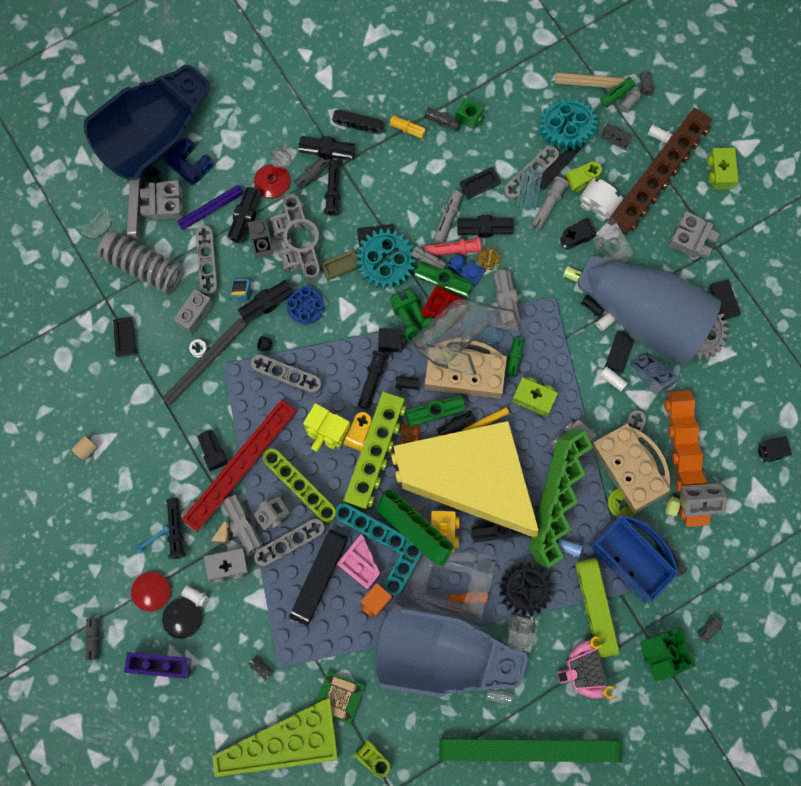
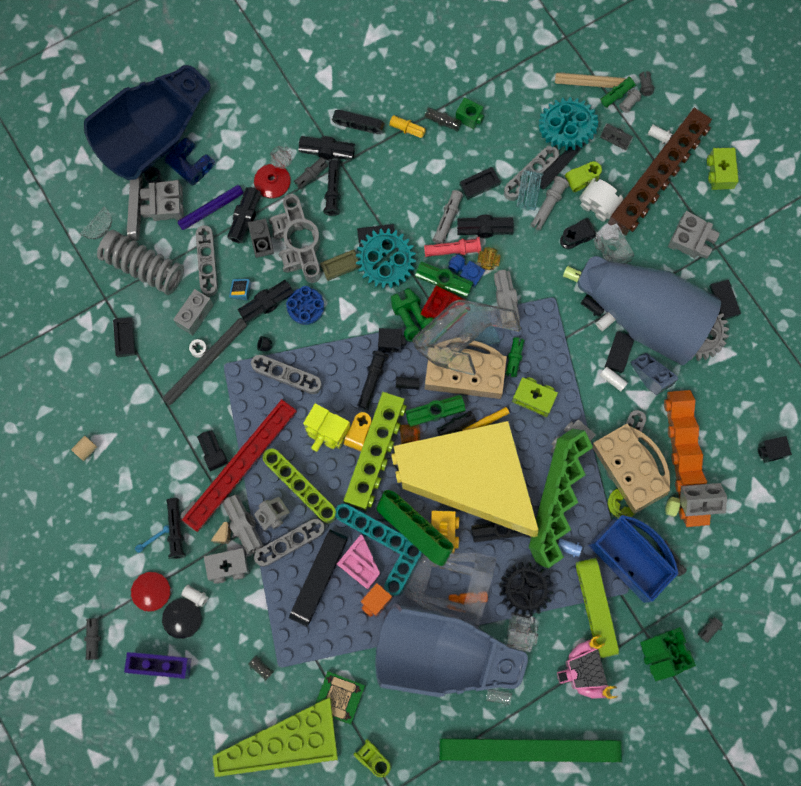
light grey axle [411,246,446,269] -> none

